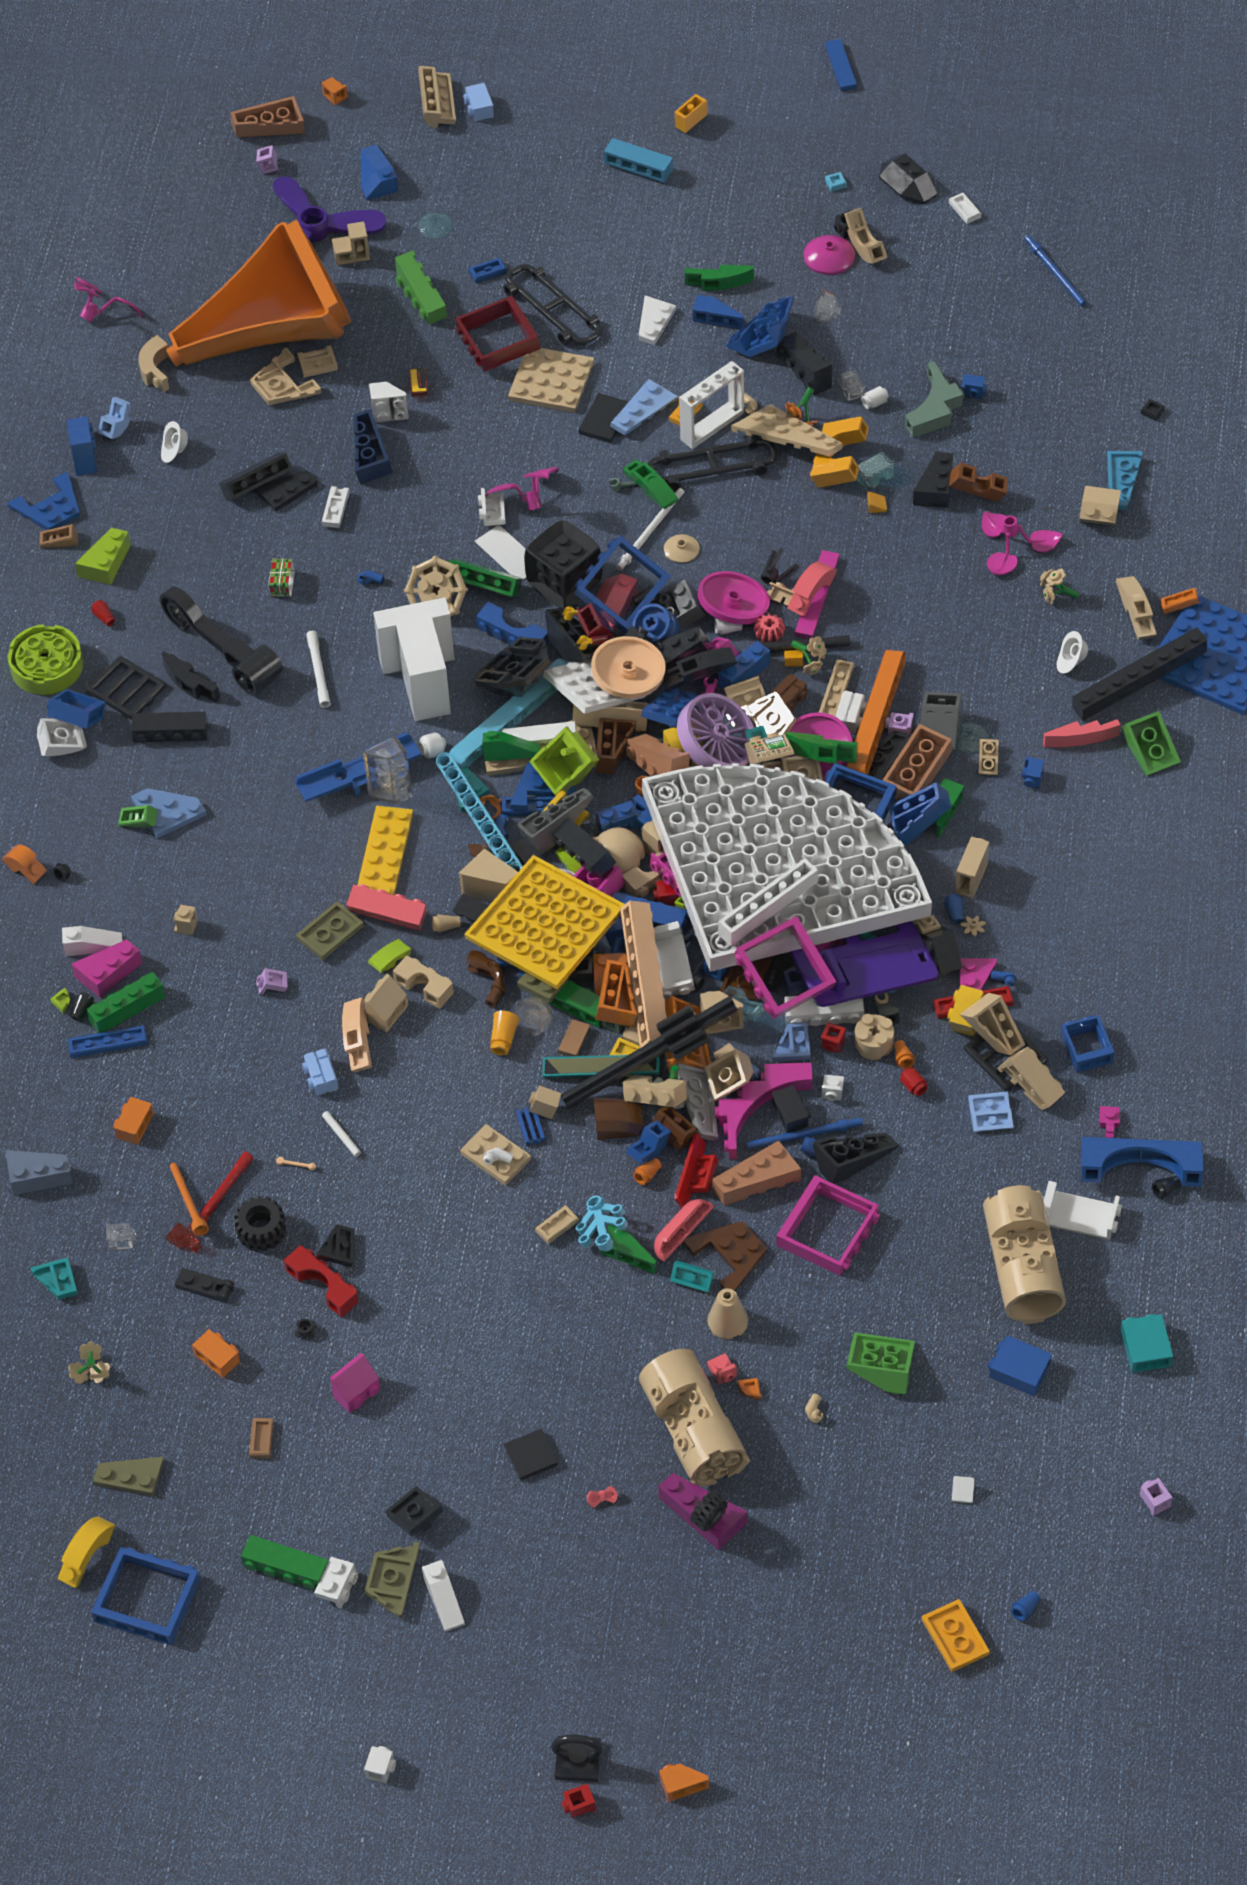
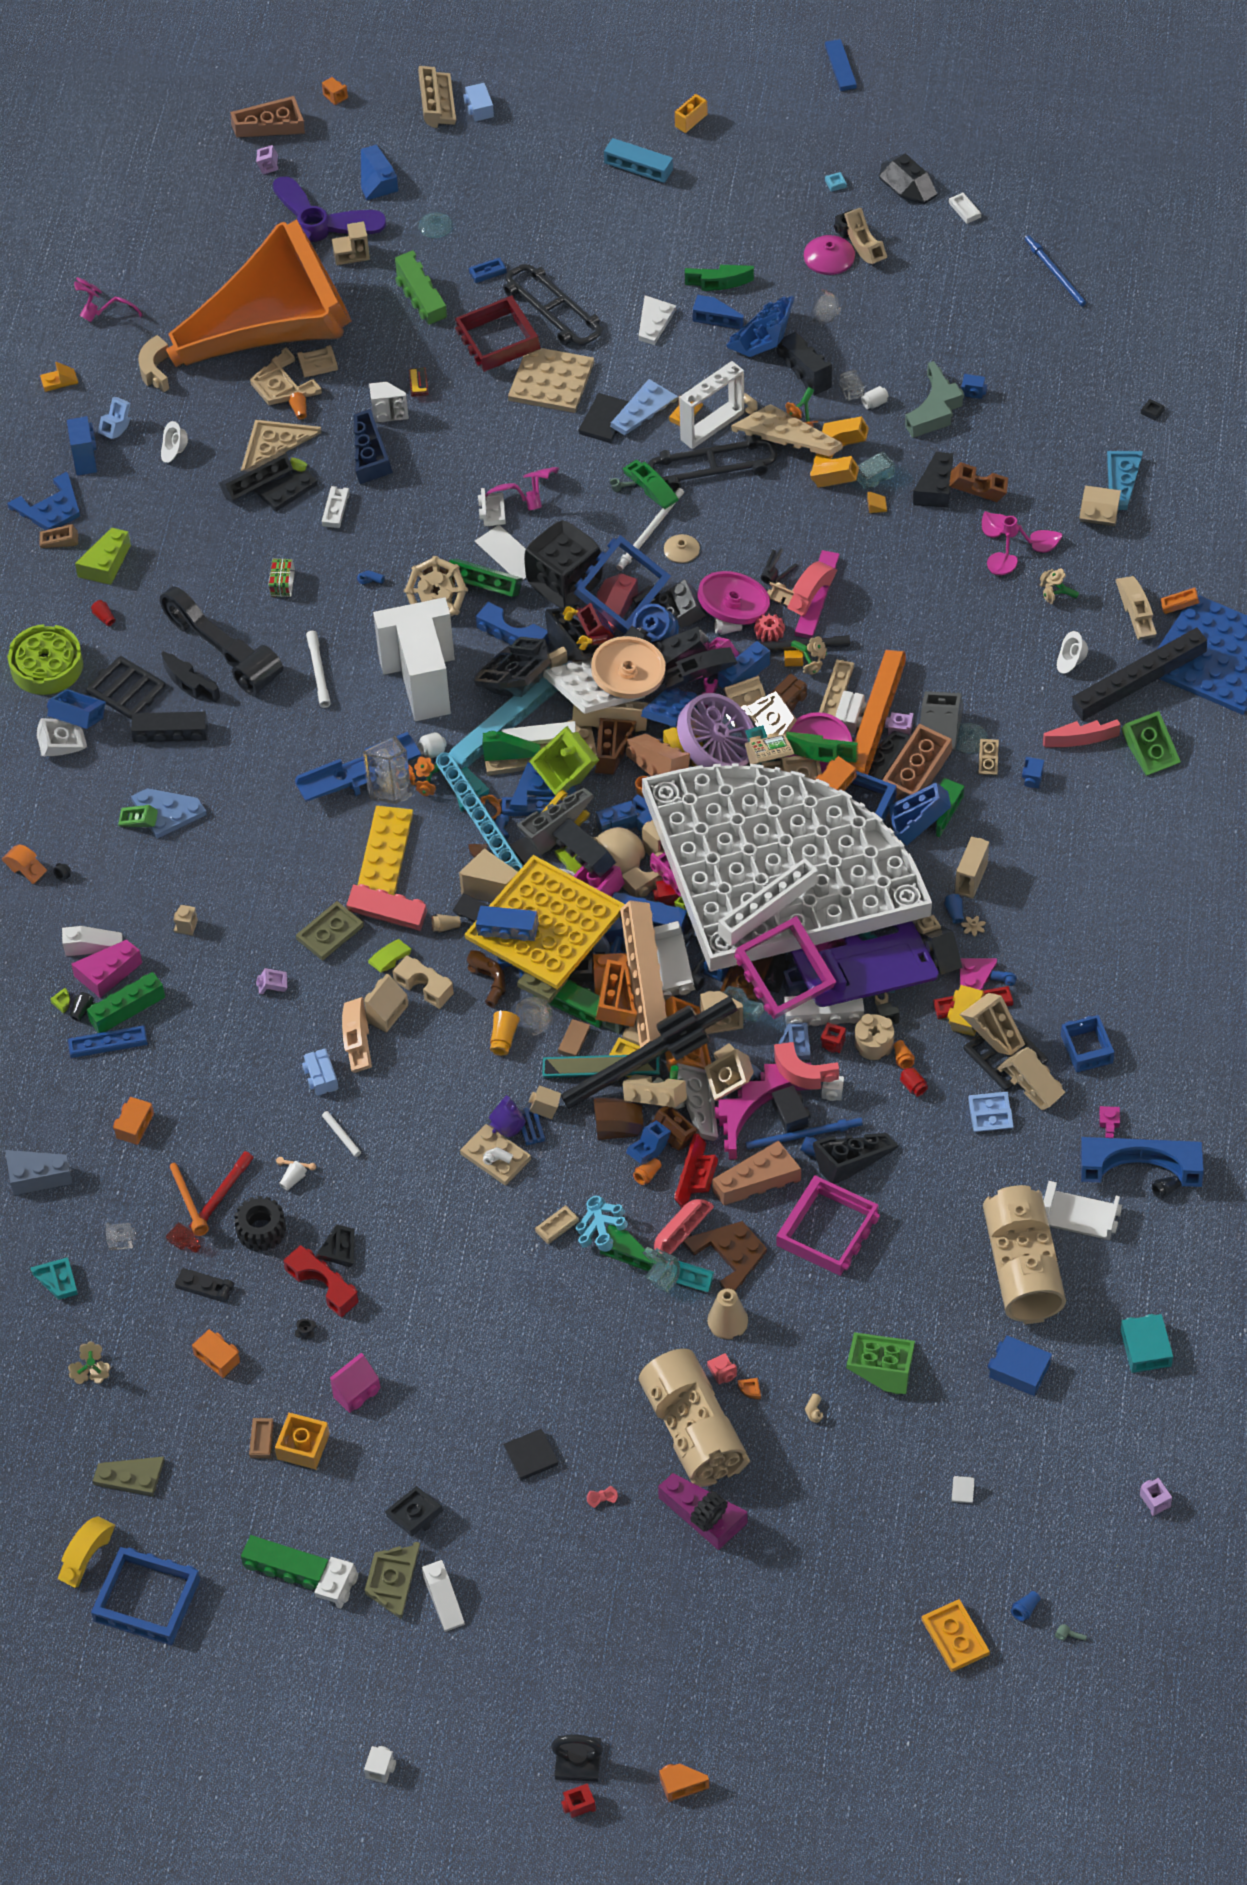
none -> light orange slope [40,362,78,392]
none -> tan tile [241,420,322,471]
none -> light orange brick [275,1413,330,1470]
none -> white cone [279,1161,307,1191]
none -> orange cone [289,392,307,420]
none -> lime tile [290,458,307,472]
none -> orange plant [405,757,440,796]
none -> blue brick [476,906,539,941]
none -> dark purple helmet [488,1095,526,1137]
none -> tan tile [549,647,567,668]
none -> clear light blue brick [643,1247,680,1293]
none -> coral arch [774,1042,839,1089]
none -> orange brick [815,756,857,791]
none -> sand green hand [1055,1624,1087,1641]

